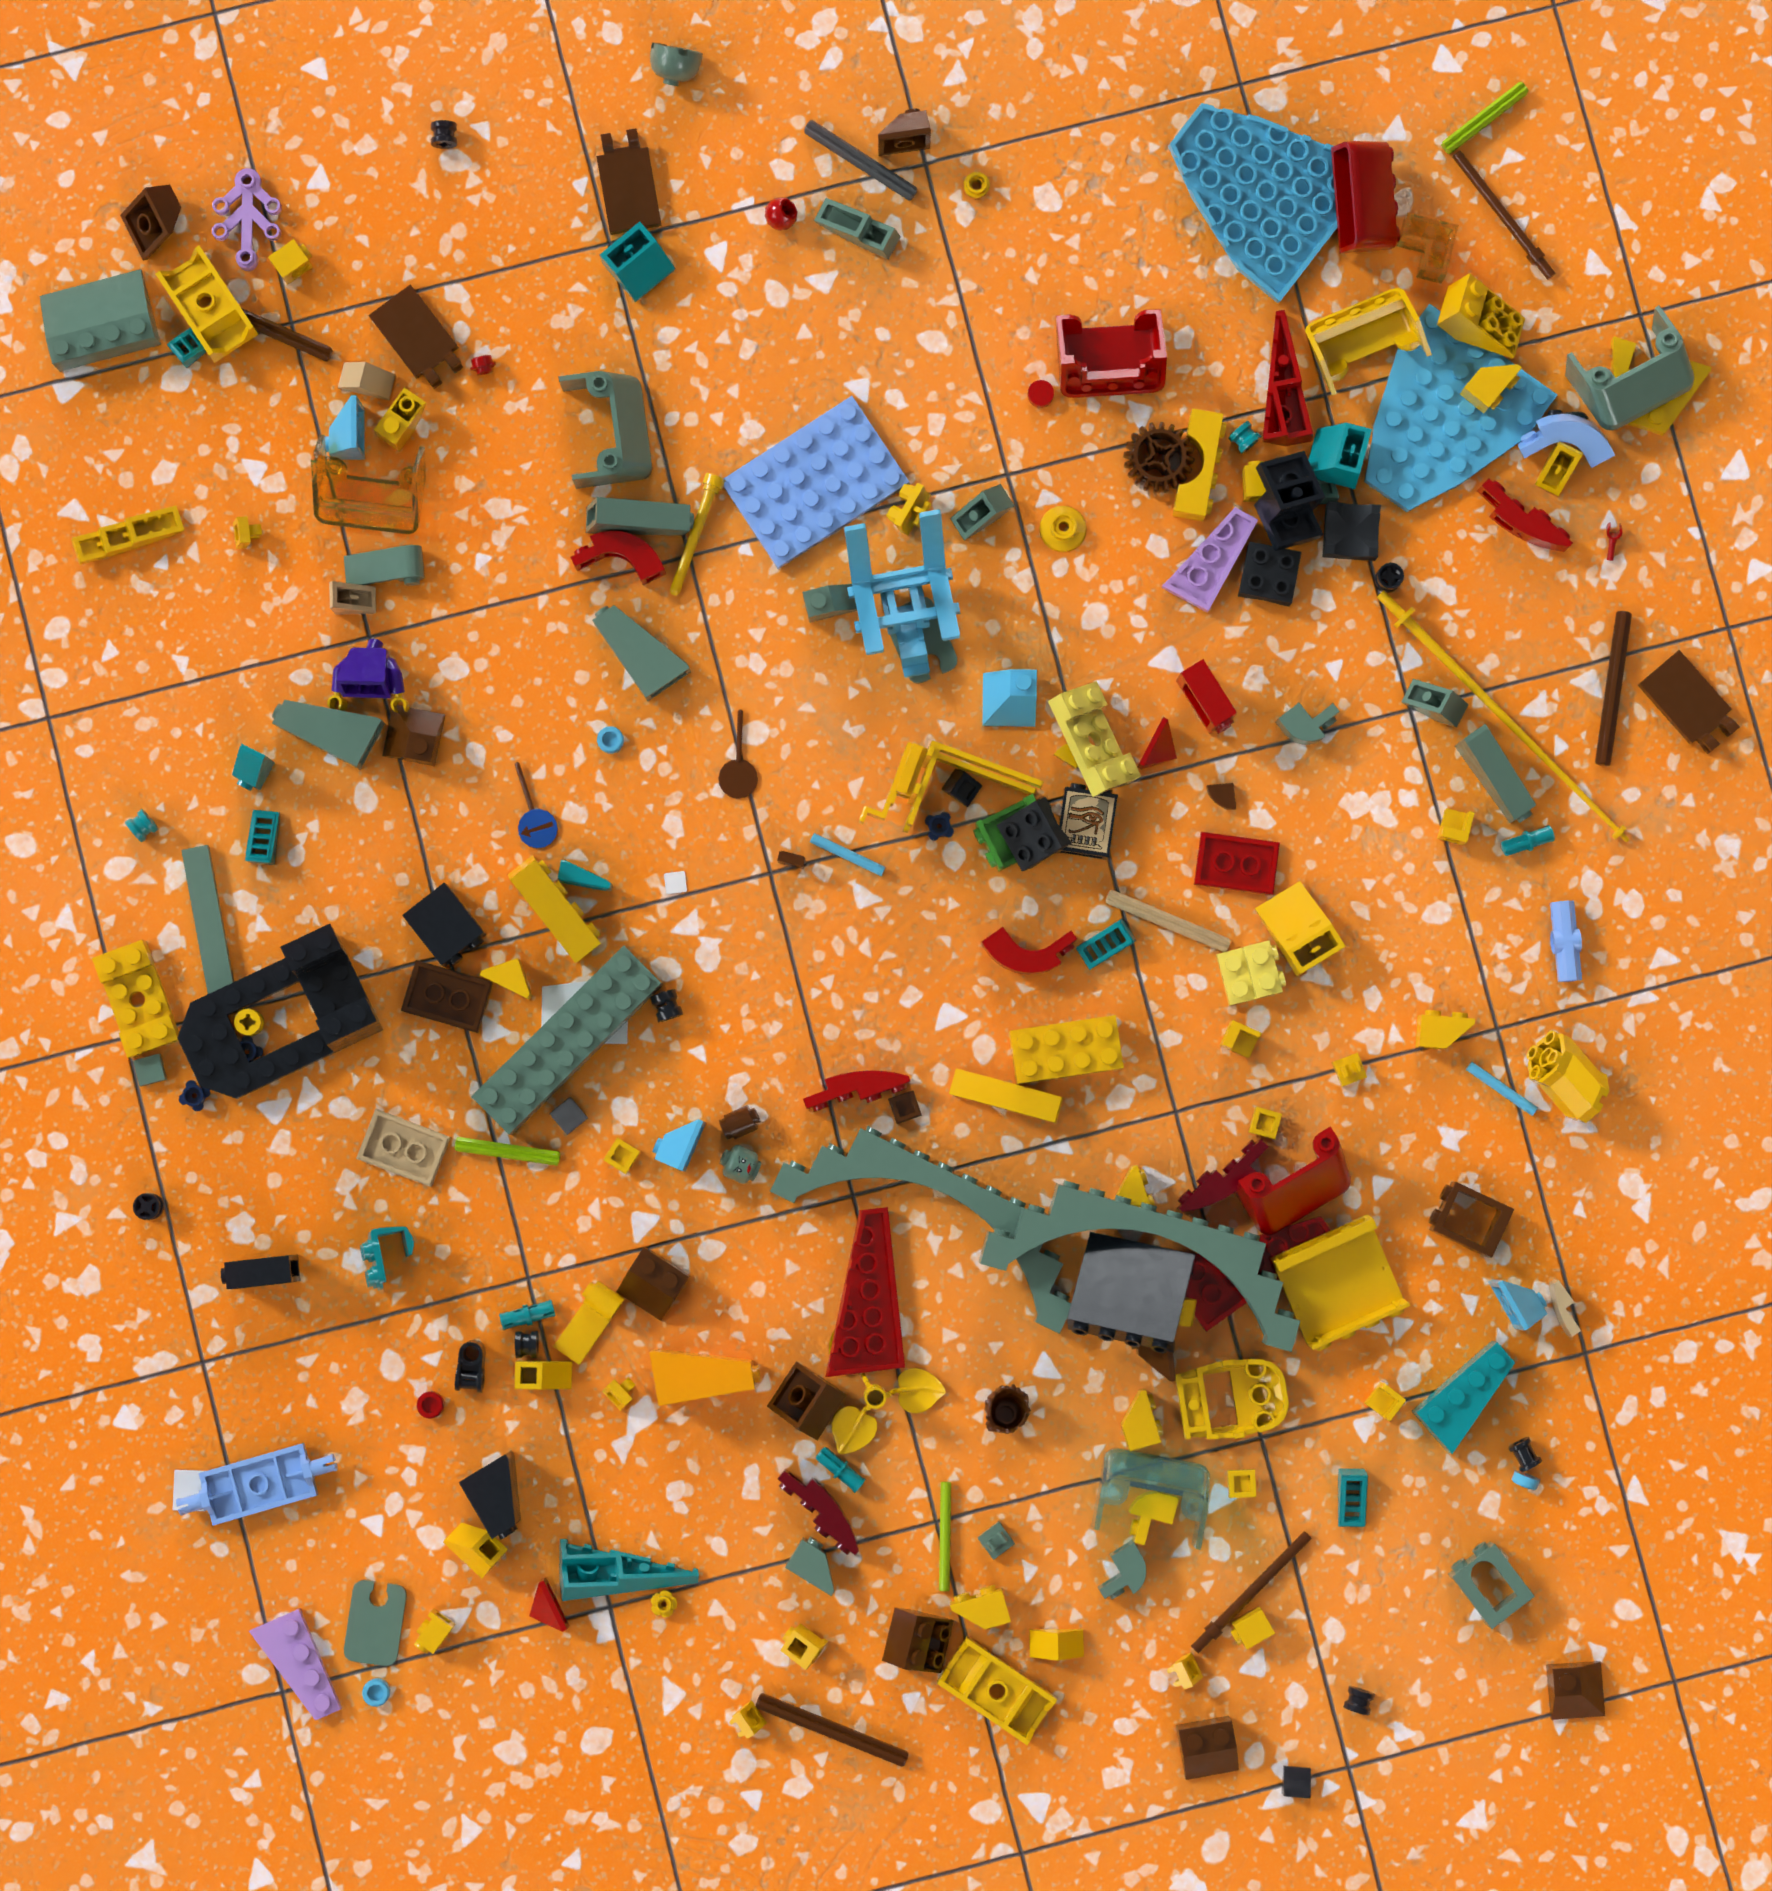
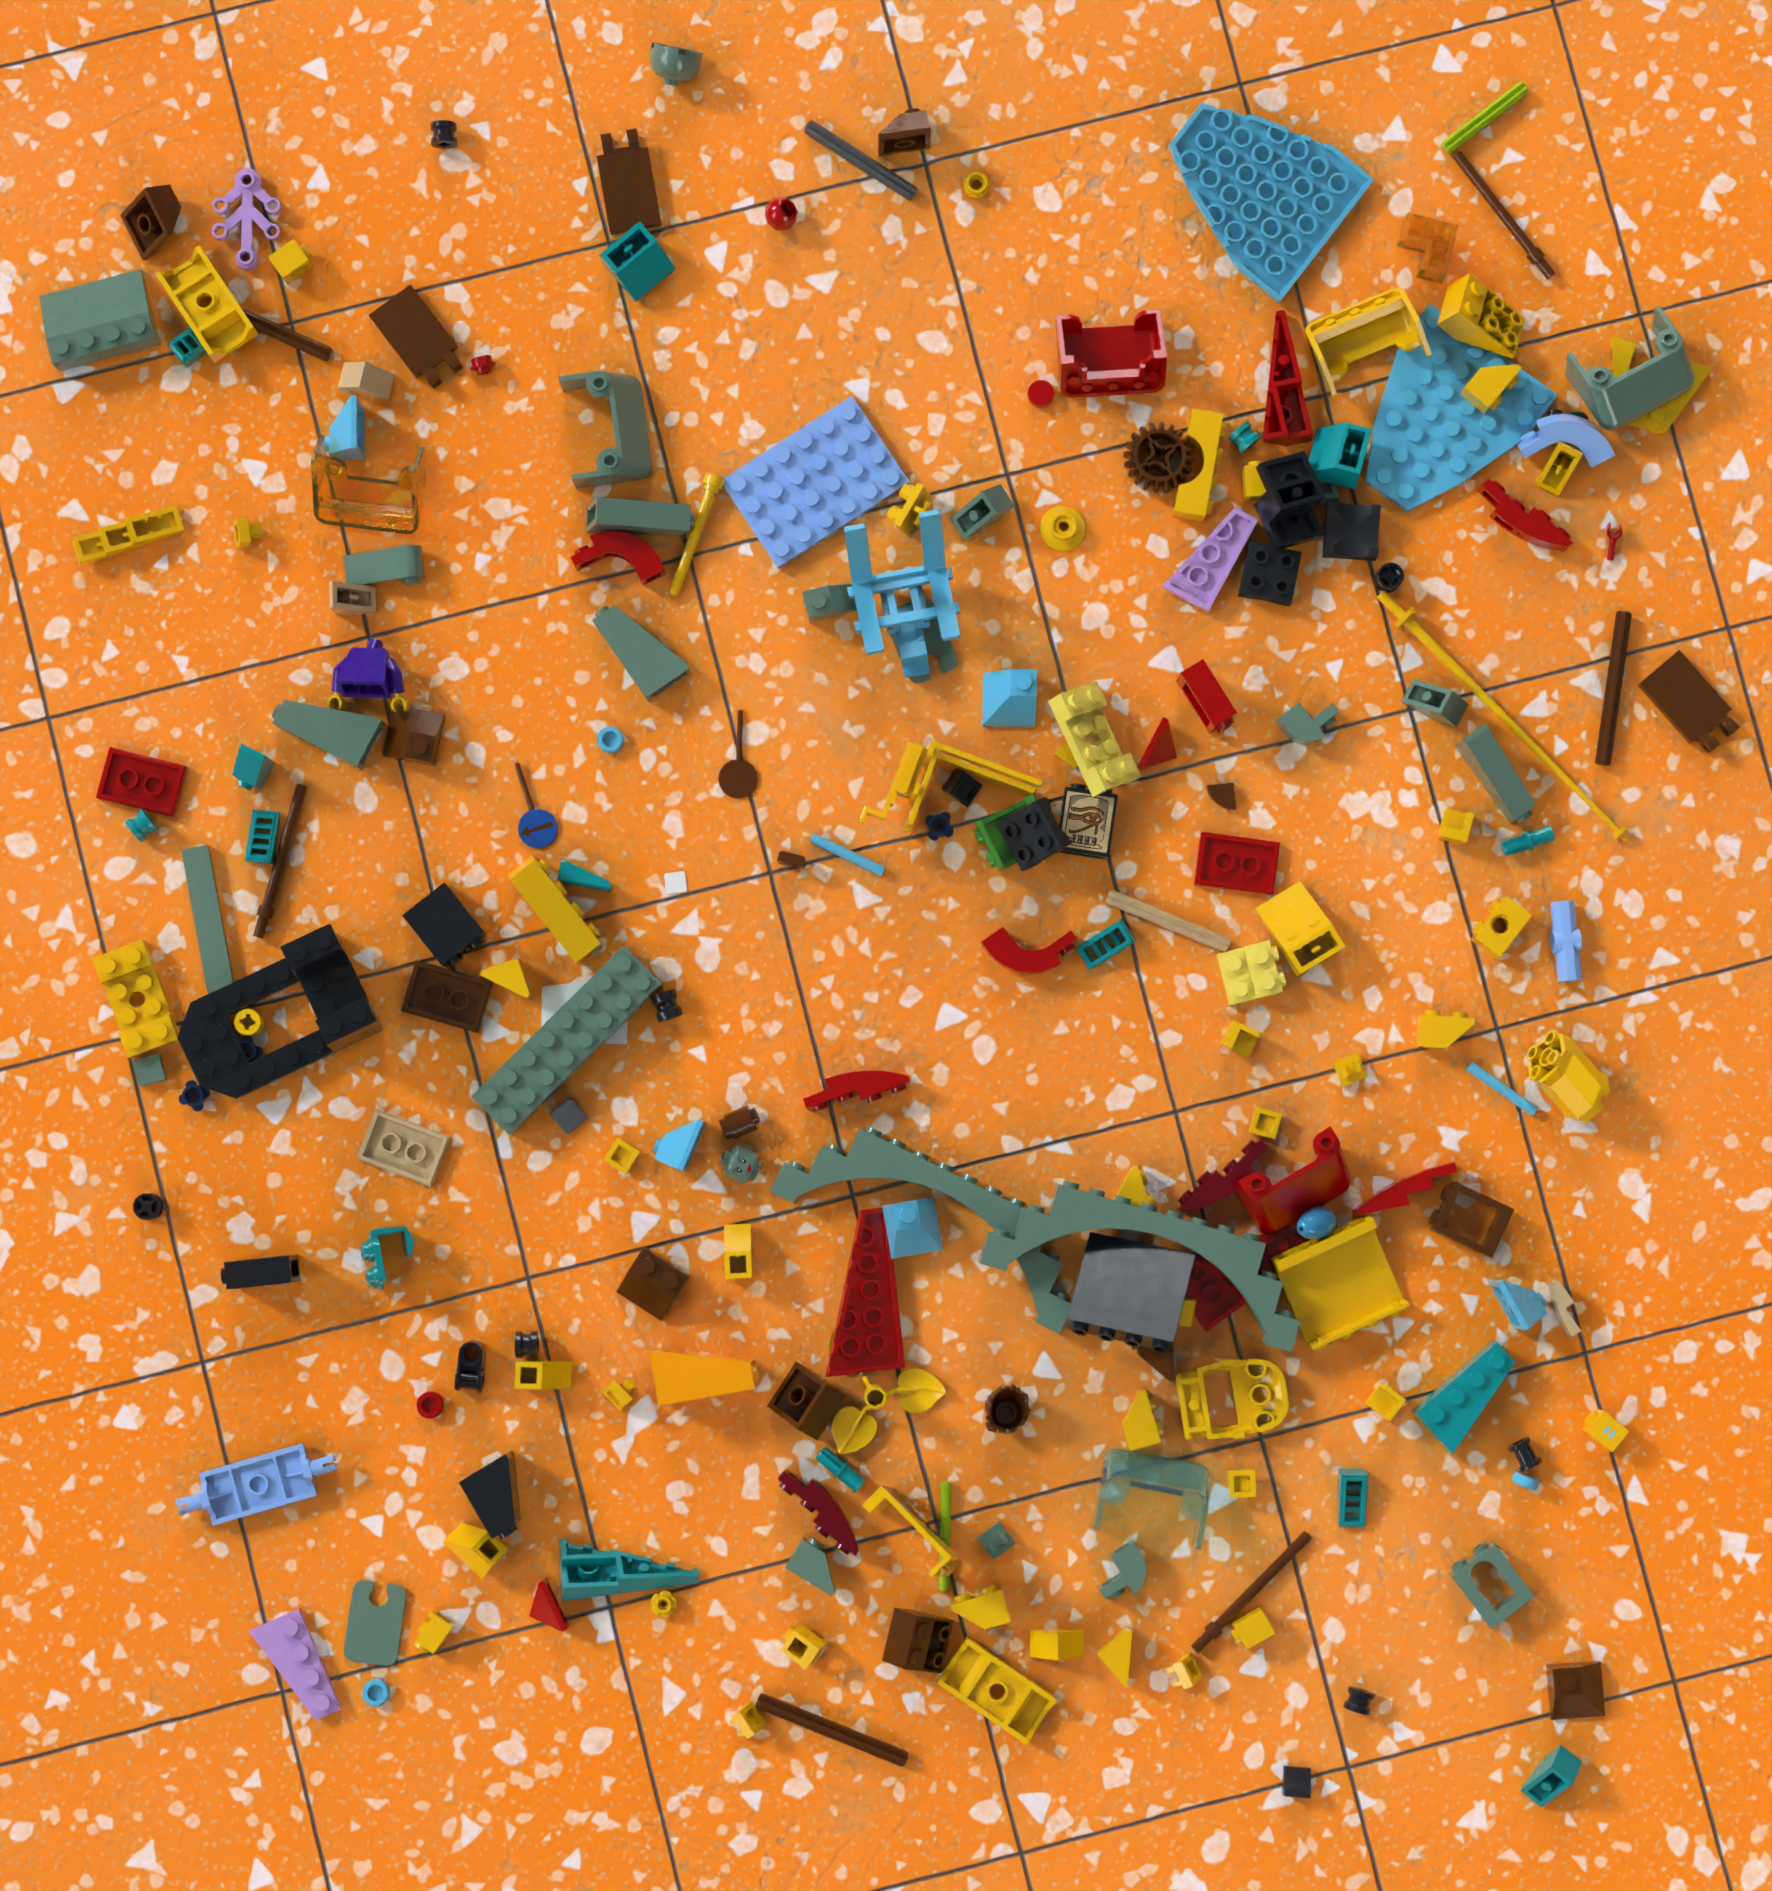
white sticker [173,1470,204,1511] -> none
yellow slope [374,387,426,452] -> none
lime axle [455,1137,560,1166] -> none
teal pin [499,1300,556,1330] -> none
yellow door [553,1281,625,1365] -> none
sand green slope [814,198,900,260] -> none
reddish brown tile [888,1090,922,1124] -> none
yellow slope [949,1068,1063,1123] -> none
yellow brick [1009,1015,1124,1085] -> none
yellow brick [1129,1491,1179,1545] -> none
reddish brown slope [1176,1716,1239,1780] -> none
red windscreen [1331,141,1400,254] -> none
none -> red tile [96,747,188,818]
none -> reddish brown bar [253,783,307,939]
none -> yellow slope [724,1224,753,1279]
none -> yellow panel [862,1486,960,1577]
none -> medium azure slope [882,1197,943,1259]
none -> yellow slope [1096,1627,1132,1686]
none -> dark azure animal [1297,1206,1336,1239]
none -> red slope [1352,1162,1457,1216]
none -> yellow brick [1471,896,1532,959]
none -> teal slope [1520,1745,1582,1808]
none -> yellow brick [1582,1409,1629,1452]

